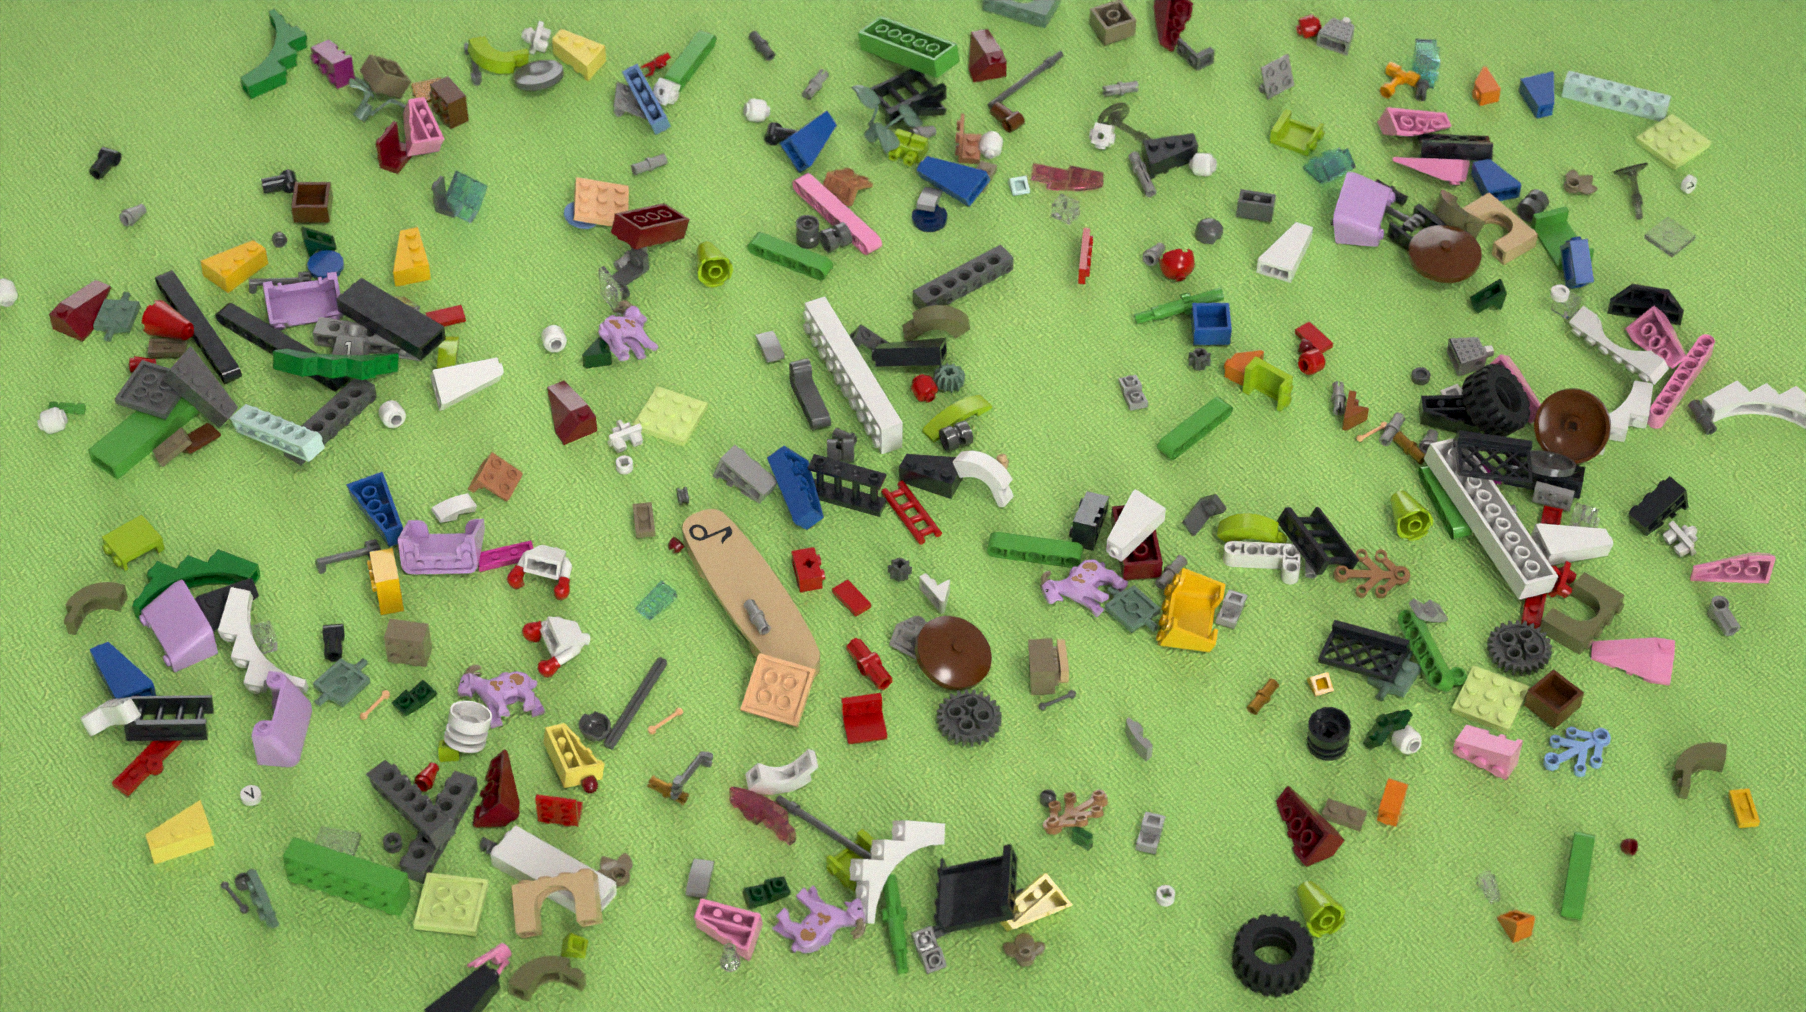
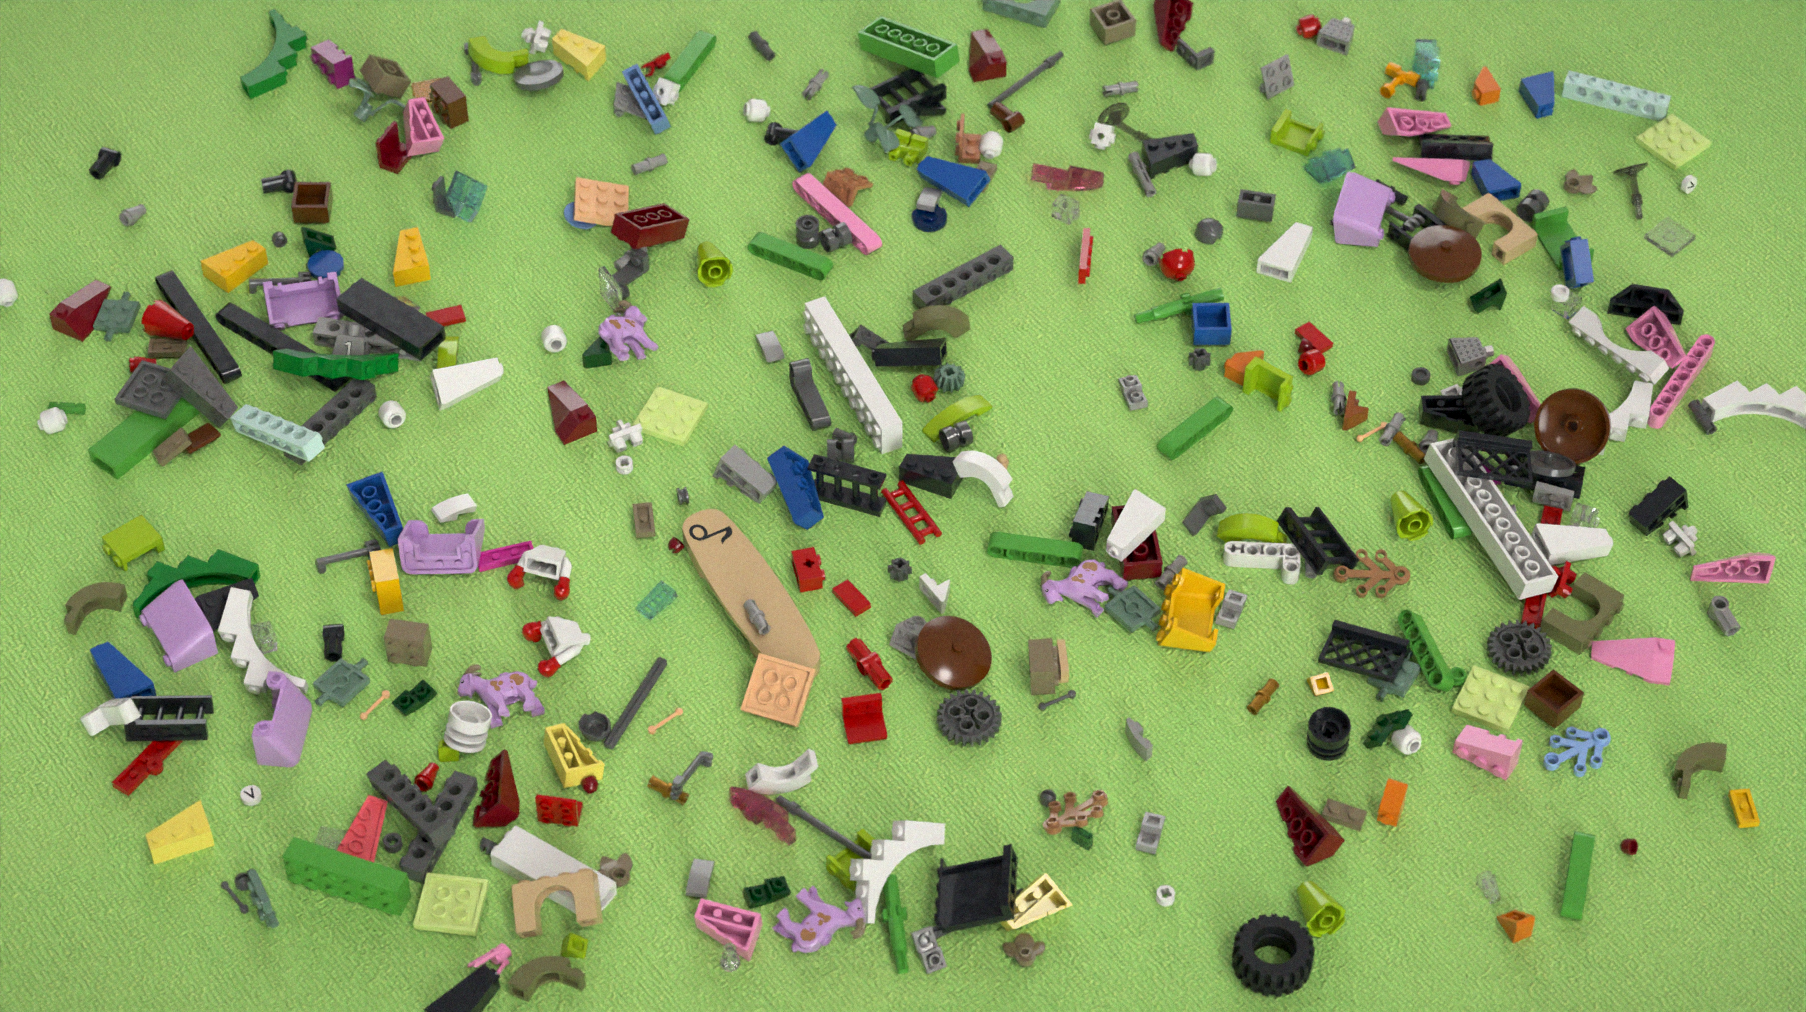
nougat bracket [468,452,523,502] -> none
light aqua slope [1008,175,1030,196] -> none
light grey slope [1409,598,1448,622] -> none
none -> coral wing [337,795,388,862]

